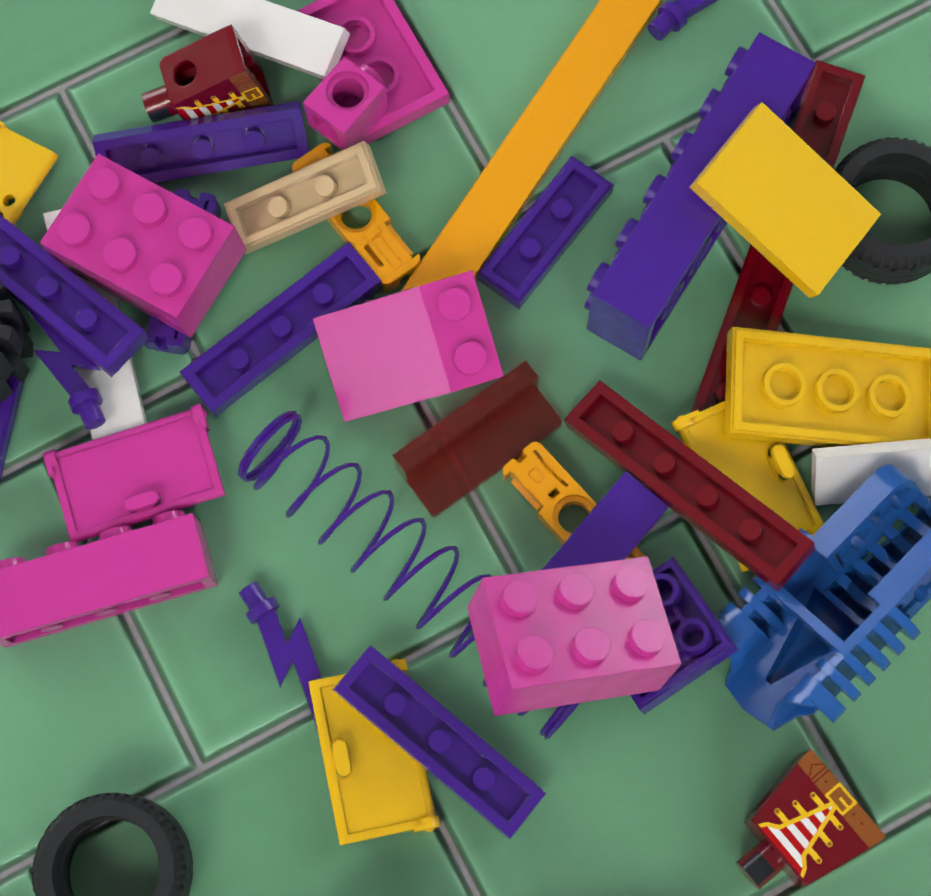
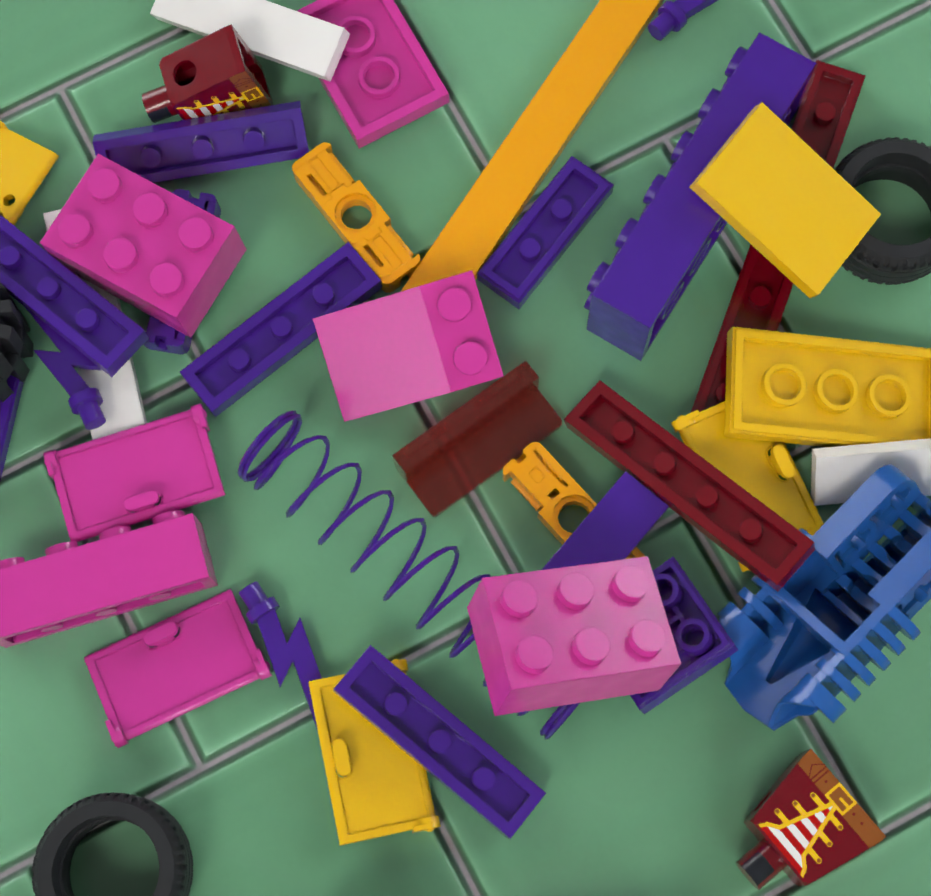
tan tile [224,141,387,254] -> none
dark pink brick [303,56,389,150] -> none
none -> dark pink door [84,589,272,748]

